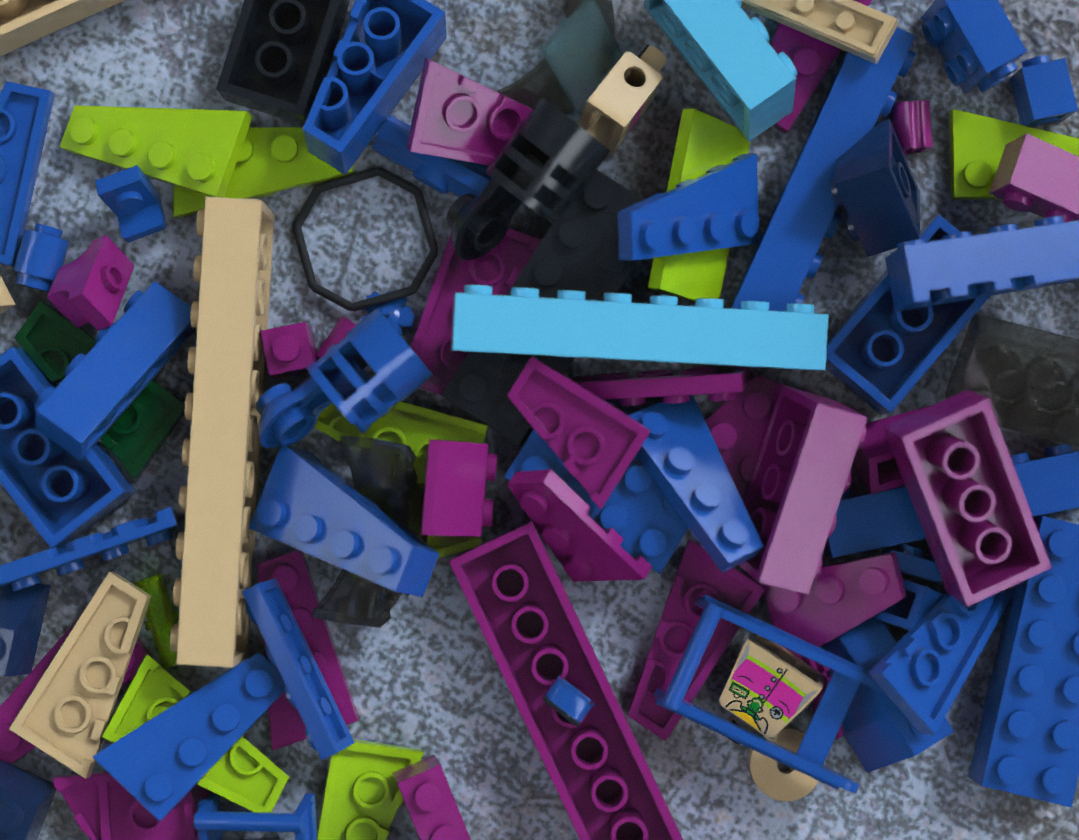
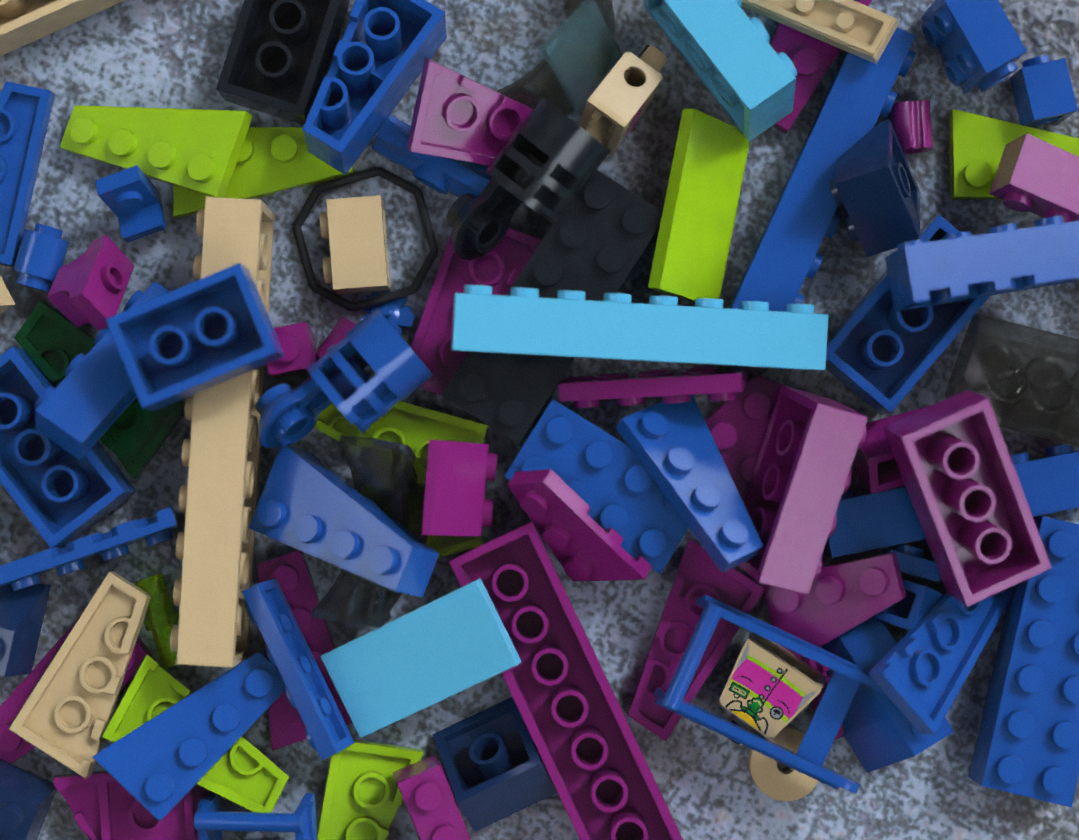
magenta wing [507,356,651,510] -> none
blue piece [542,675,595,727] -> none
blue wing [618,154,759,260] -> none
none -> blue brick [105,263,285,411]
none -> tan brick [320,195,391,295]
none -> medium azure tile [320,578,522,738]
none -> dark blue slope [433,697,558,832]

